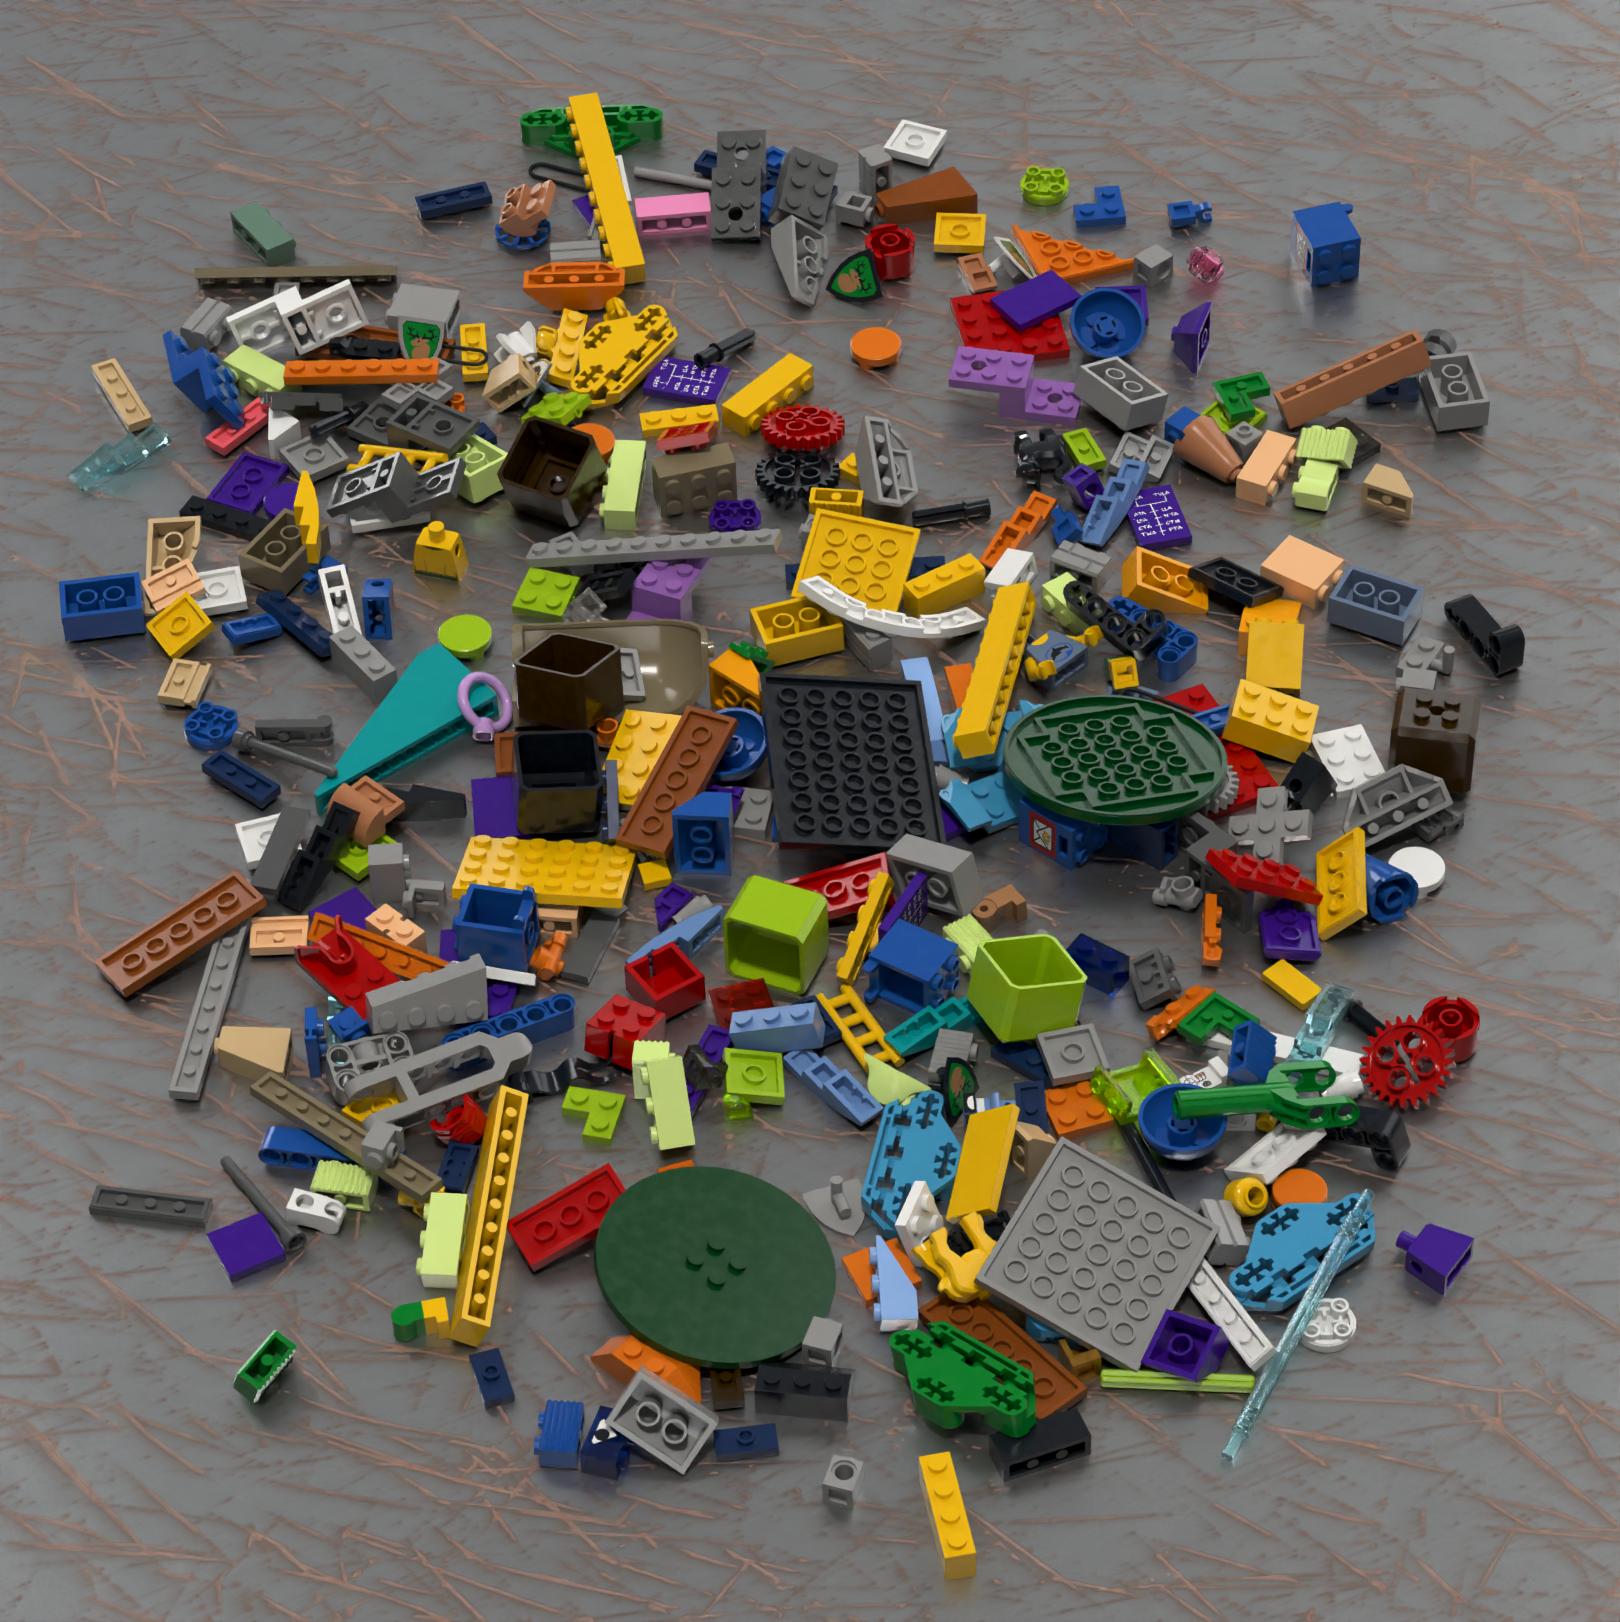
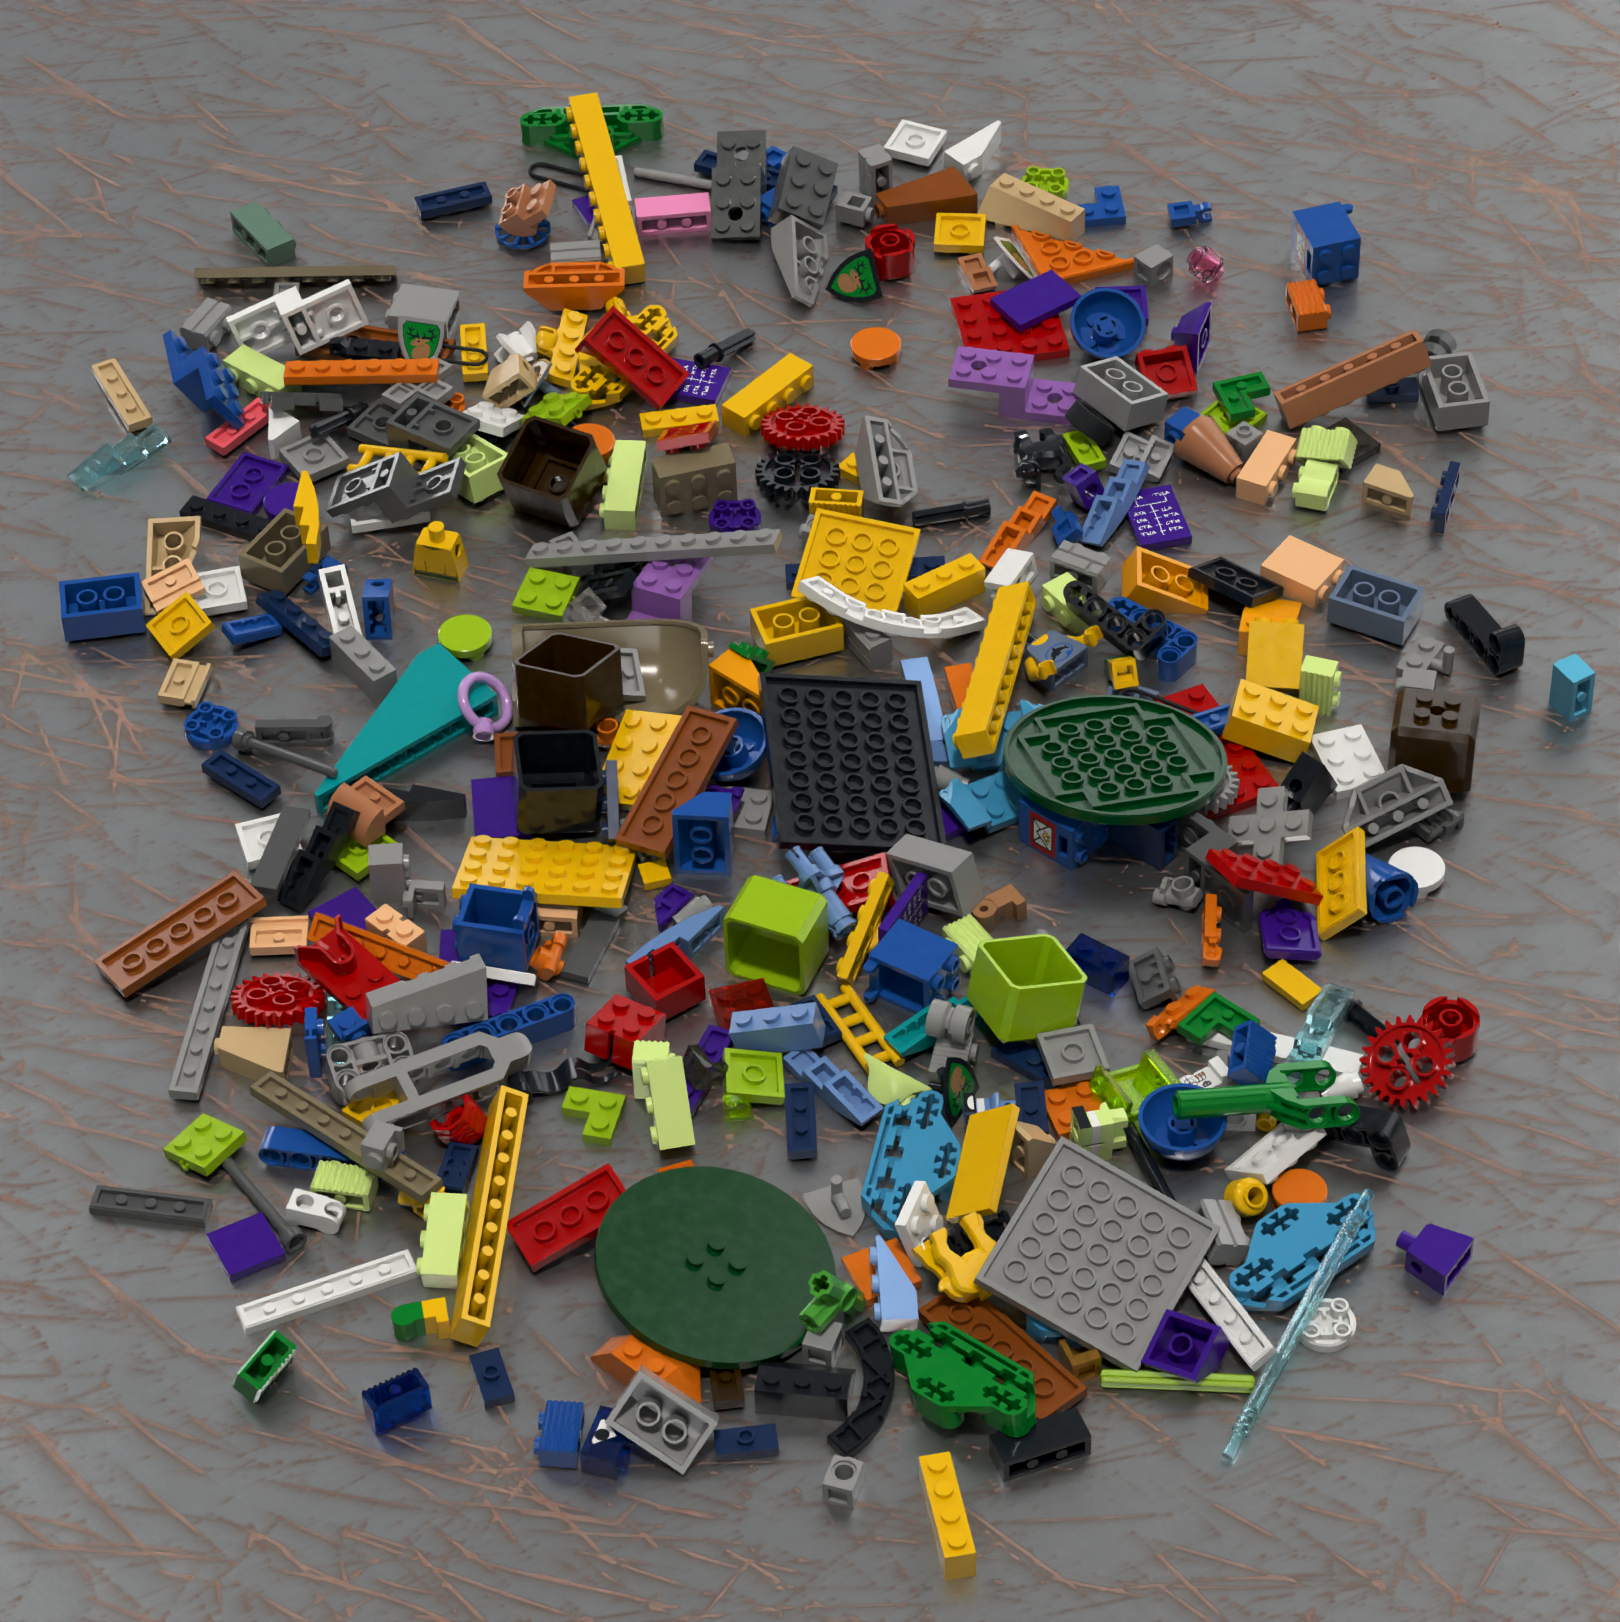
none -> lime plate [163,1113,247,1176]
none -> red gear [230,971,325,1029]
none -> white tile [236,1249,419,1335]
none -> clear blue brick [361,1367,432,1434]
none -> white plate [463,401,524,437]
none -> red plate [575,306,690,411]
none -> medium blue wheel [772,846,858,940]
none -> dark blue plate [785,1083,817,1159]
none -> bright green piece [799,1270,867,1334]
none -> black tile [827,1317,895,1458]
none -> light grey wheel [925,998,976,1045]
none -> white slope [944,120,1001,182]
none -> tan wedge [977,173,1085,242]
none -> black tyre [1065,399,1115,446]
none -> yellowish green hips [1069,1102,1128,1160]
none -> red plate [1134,345,1198,400]
none -> orange brick [1285,279,1331,332]
none -> yellowish green brick [1299,655,1342,717]
none -> dark blue plate [1430,461,1461,534]
none -> medium azure brick [1549,654,1596,722]

